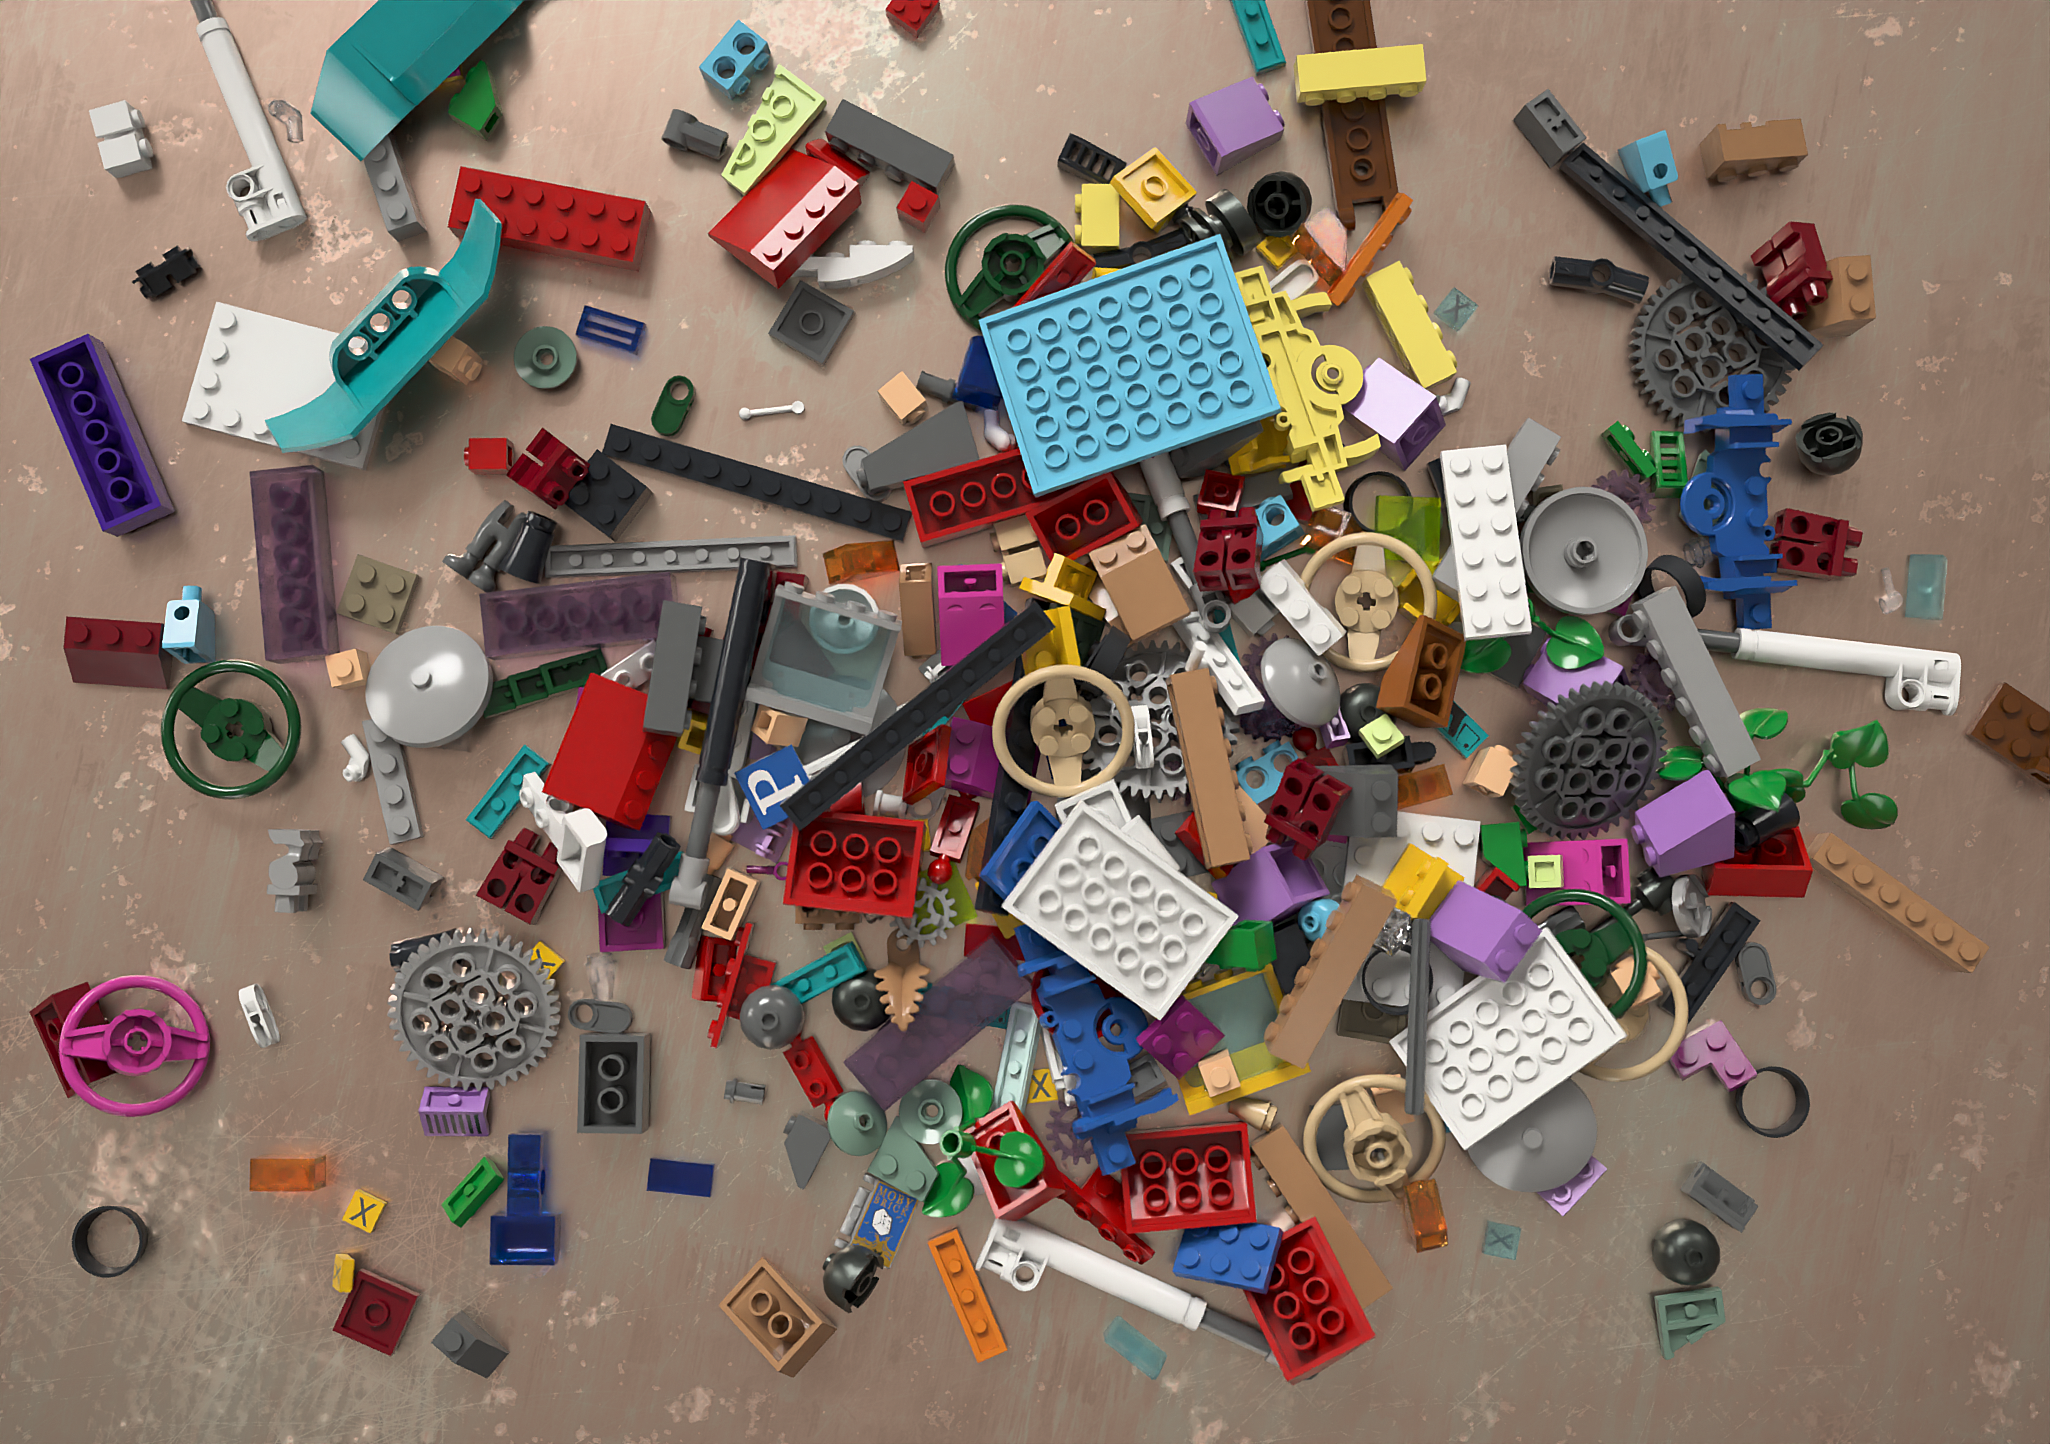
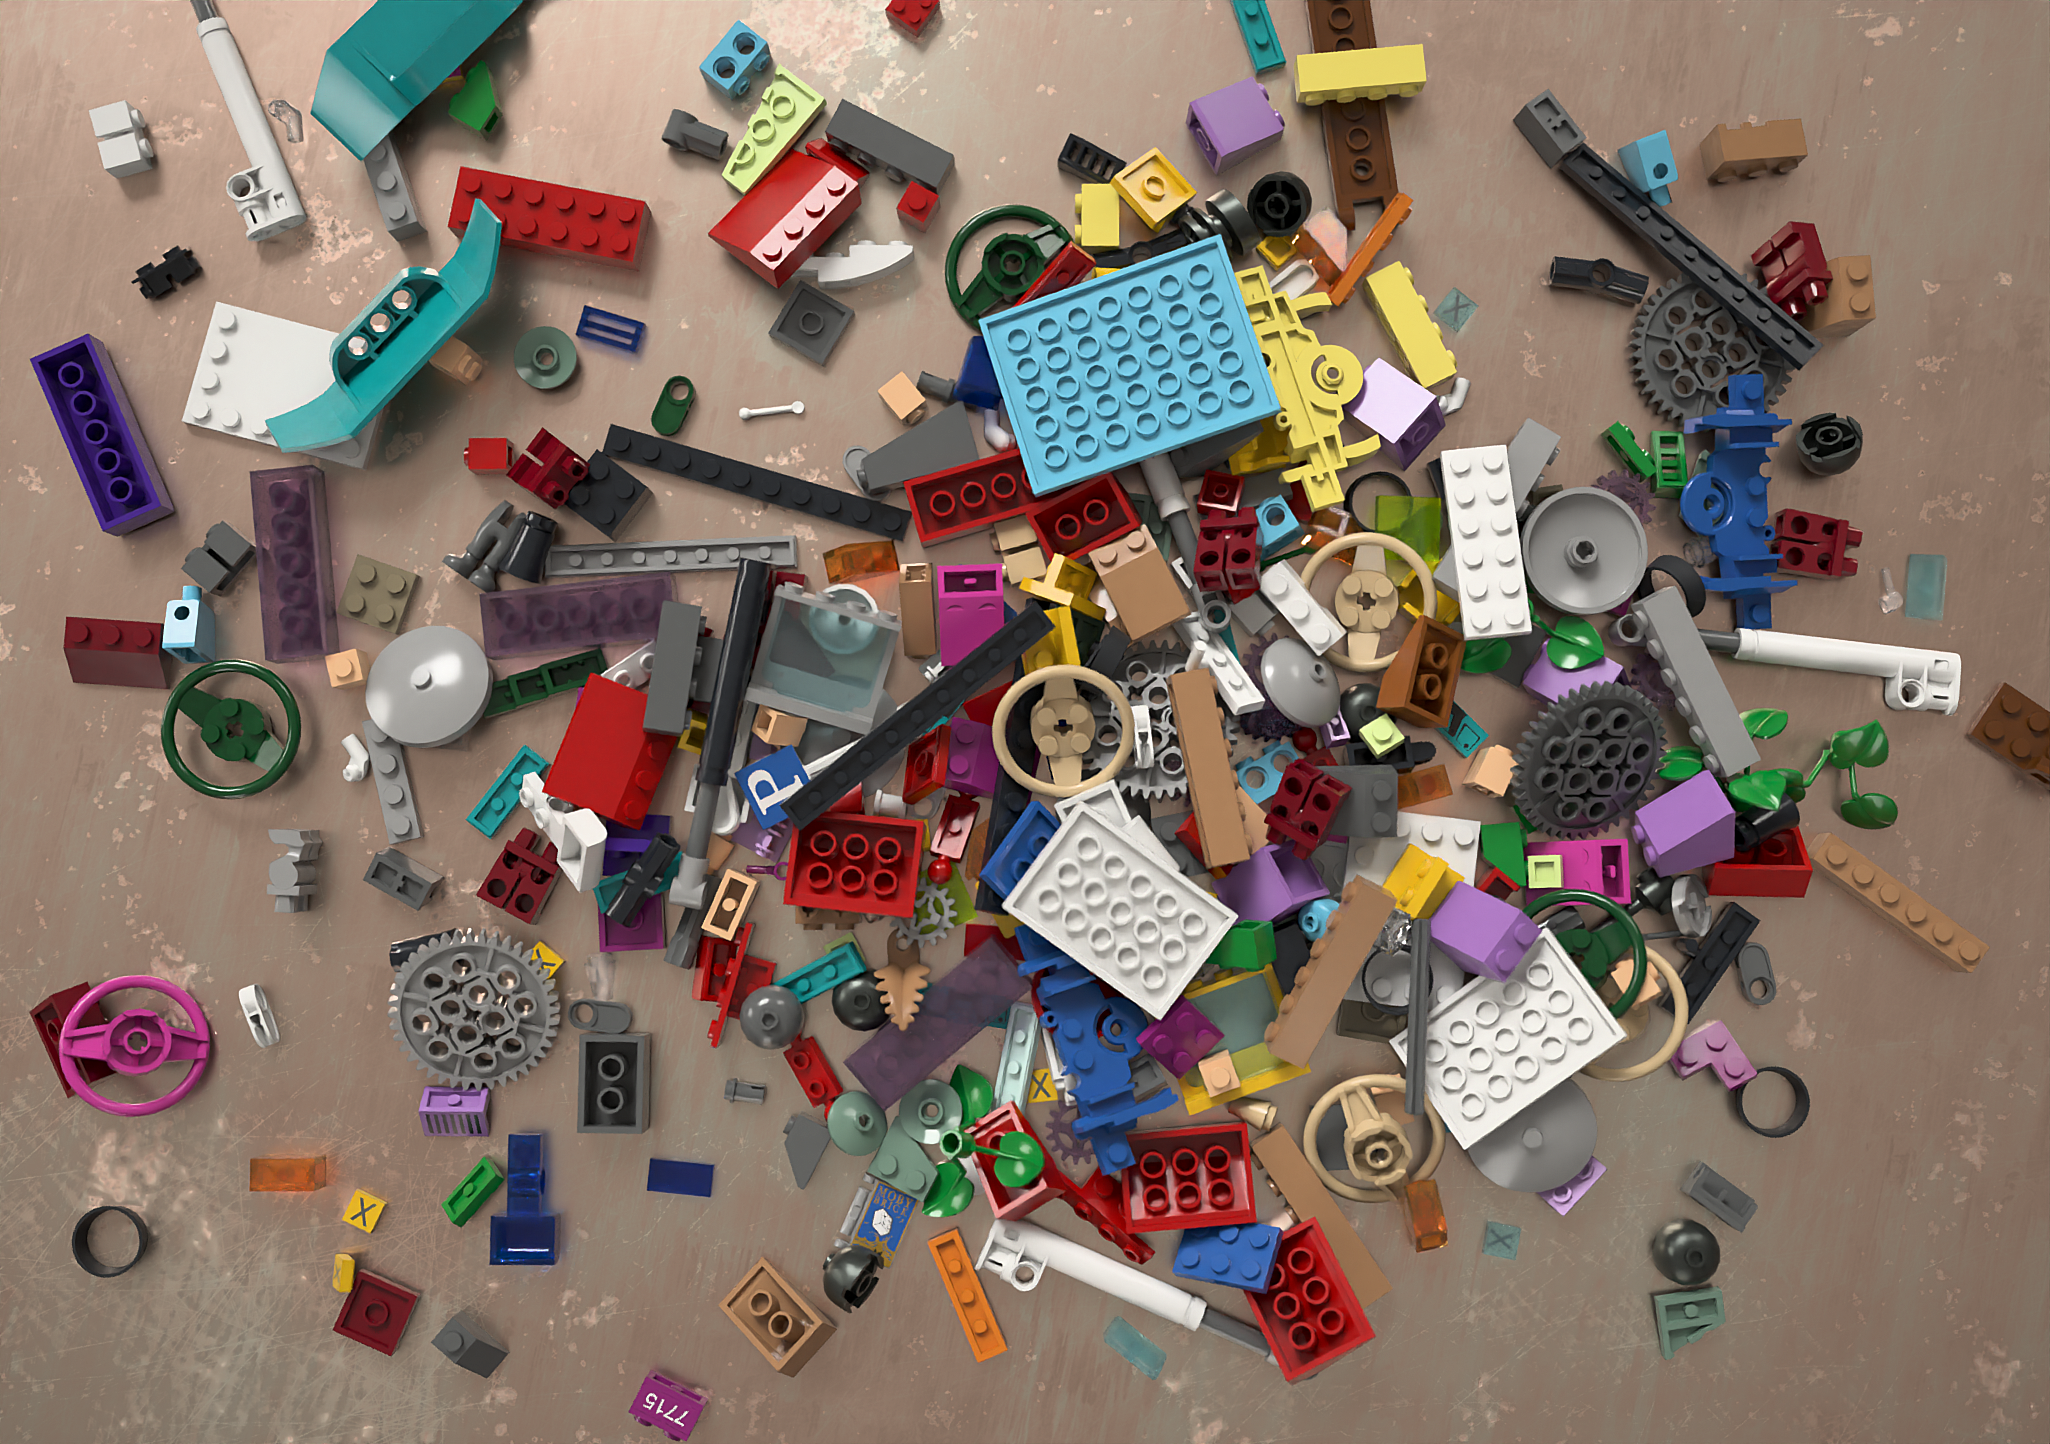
none -> dark grey piece [181,520,261,596]
none -> magenta brick [629,1370,708,1441]

